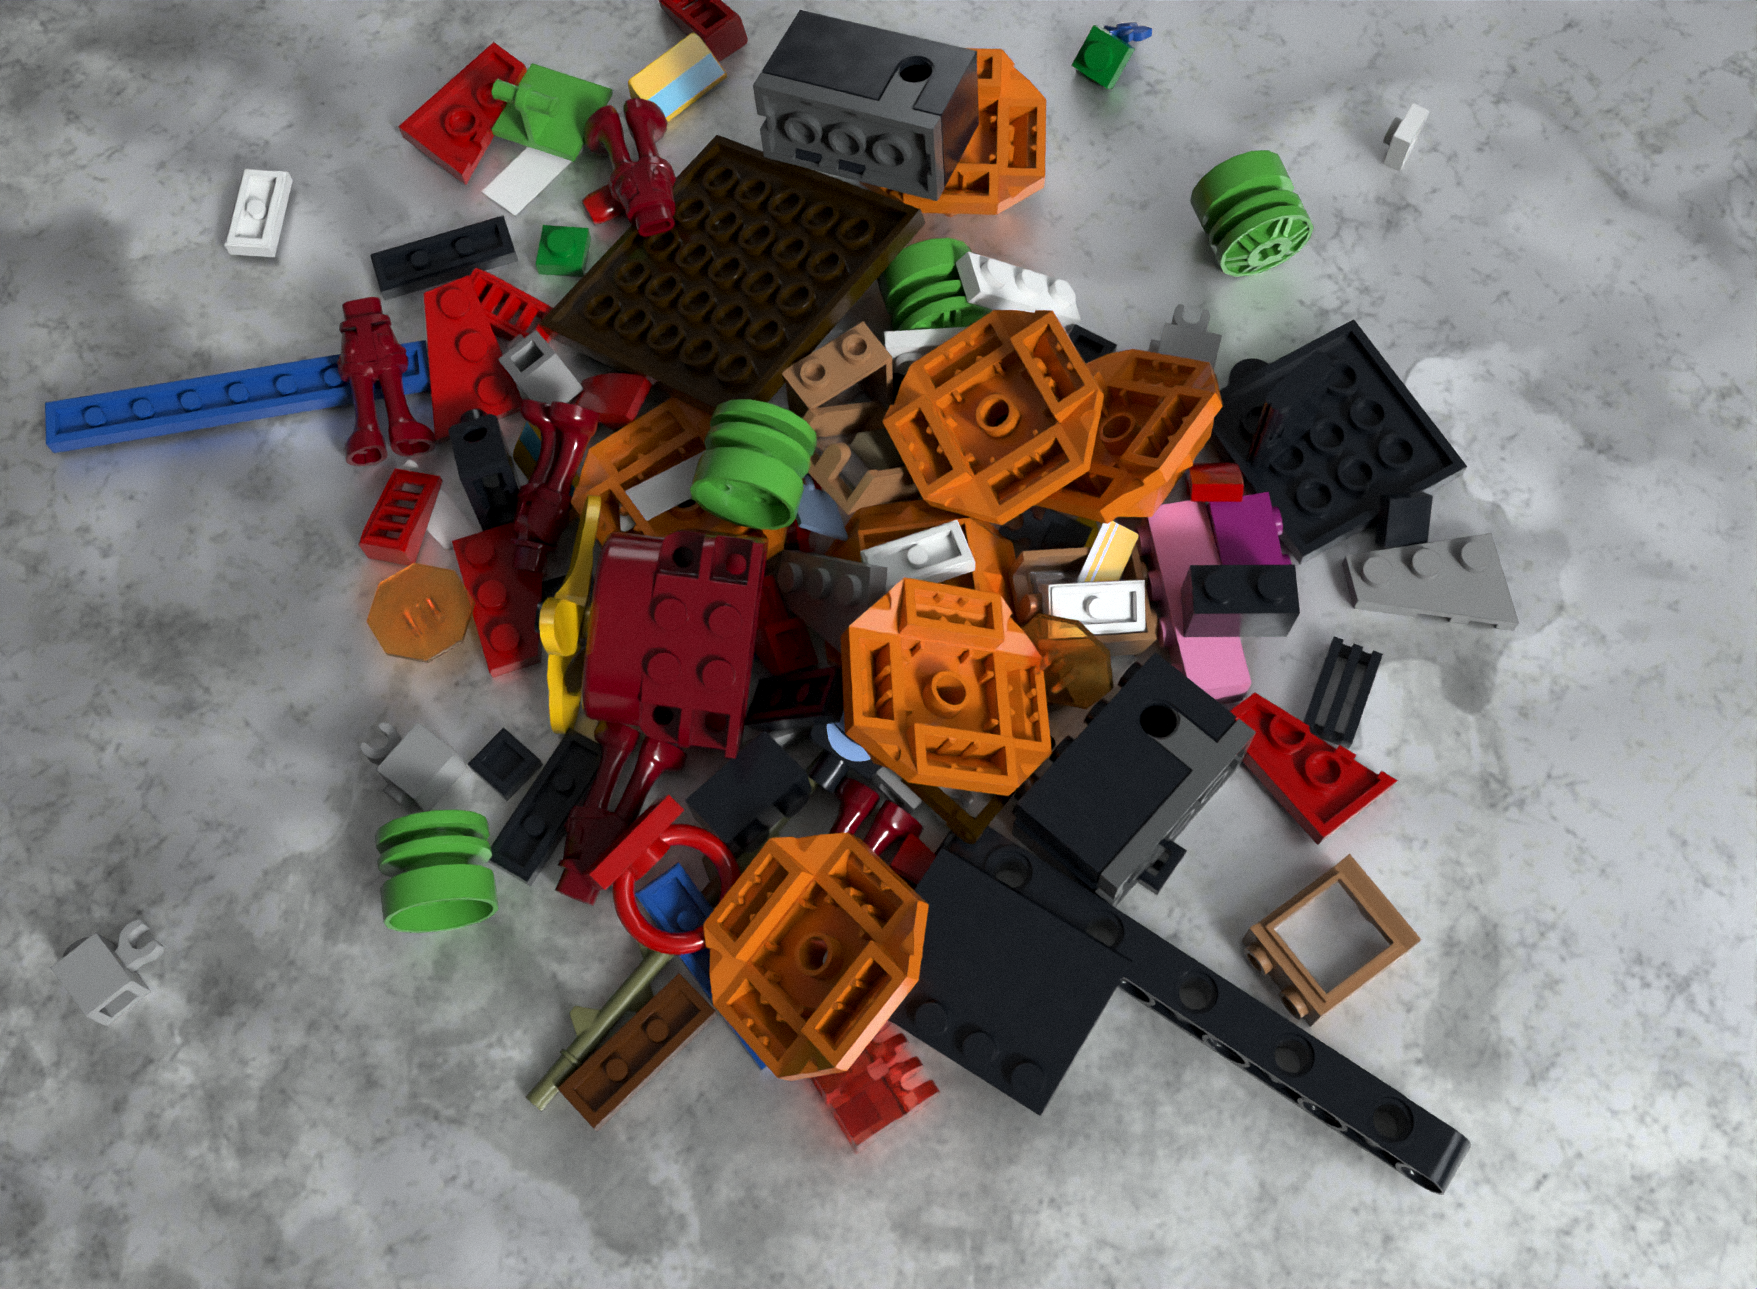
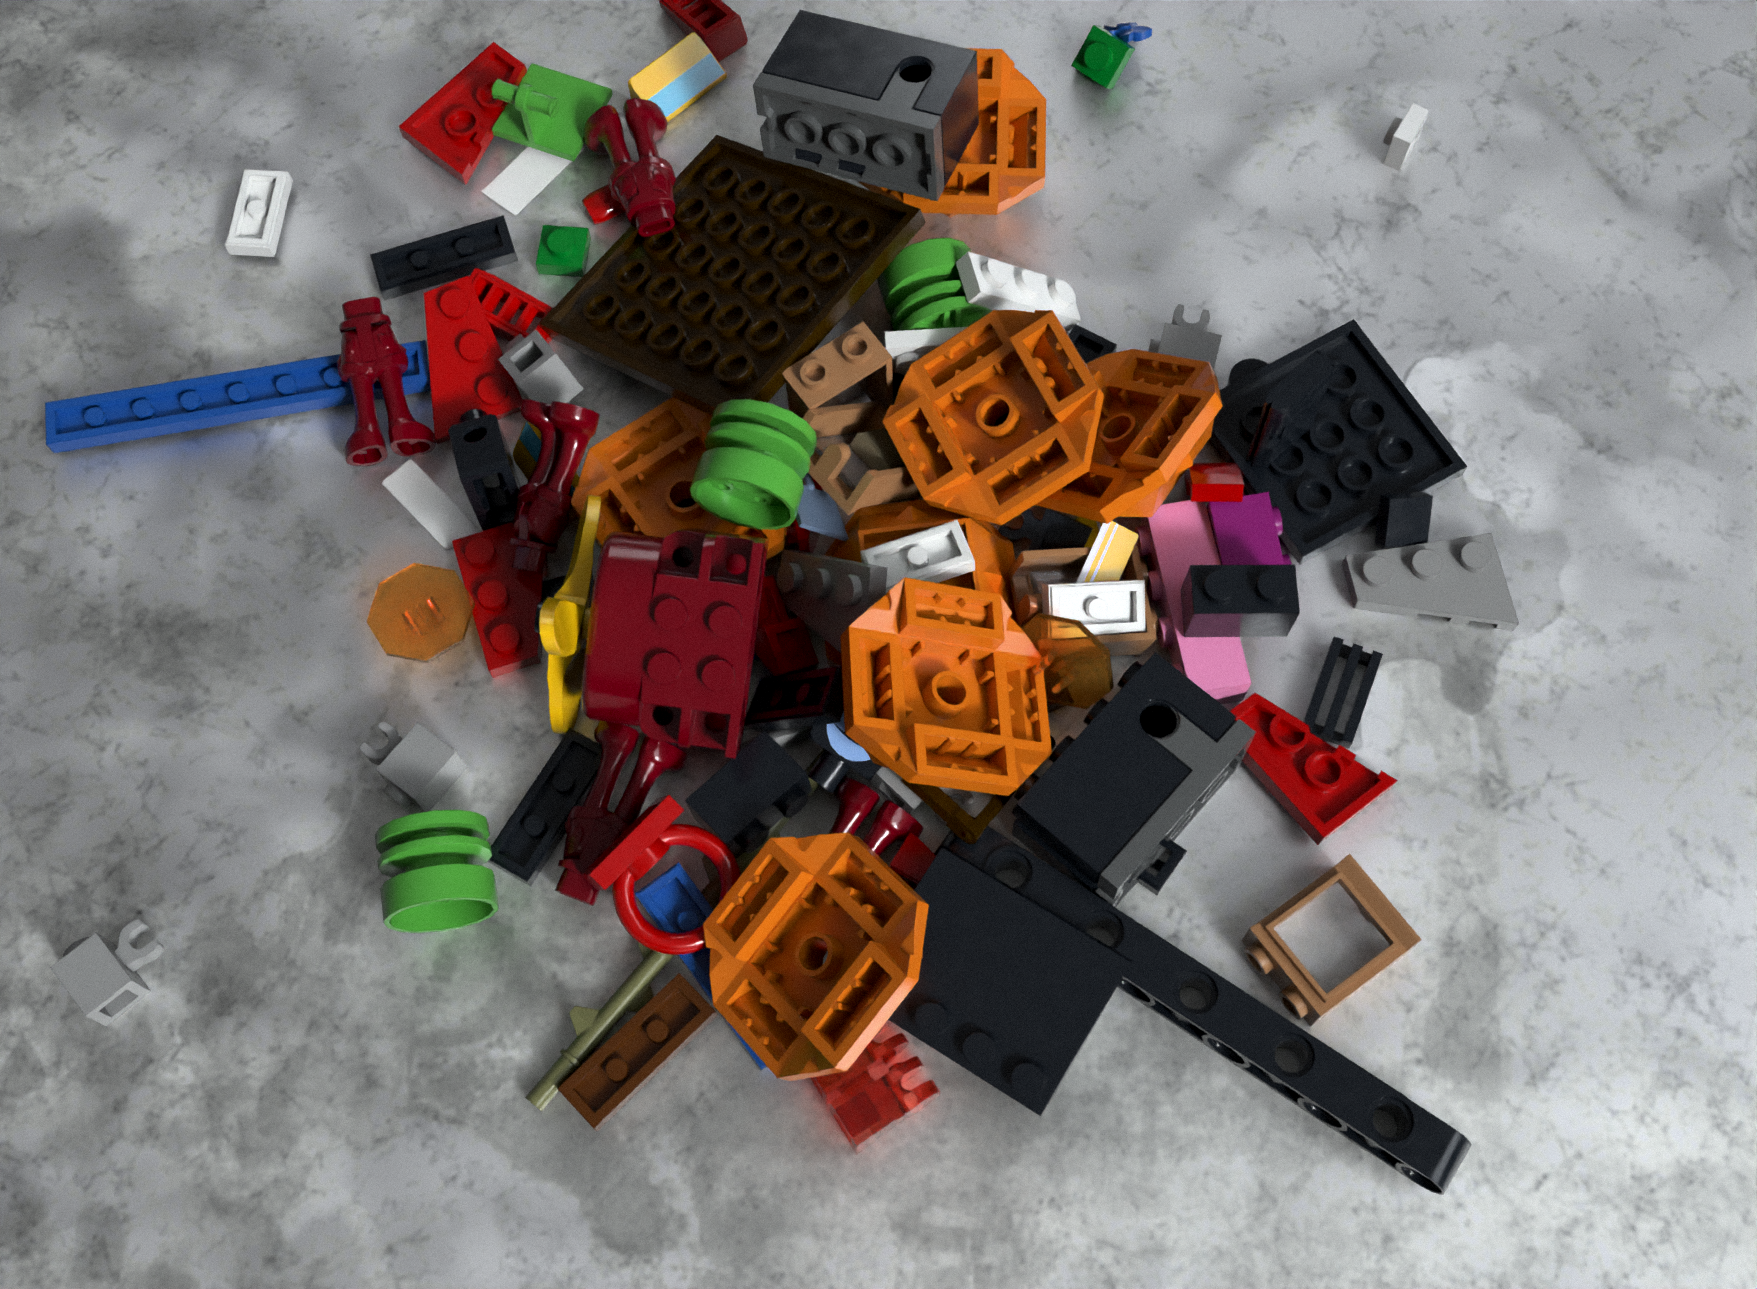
red slope [358,468,443,566] -> none
black tile [467,727,543,801] -> none
red slope [570,373,652,431] -> none
white sticker [619,450,706,532] -> none
bright green wheel [1190,150,1314,277] -> none

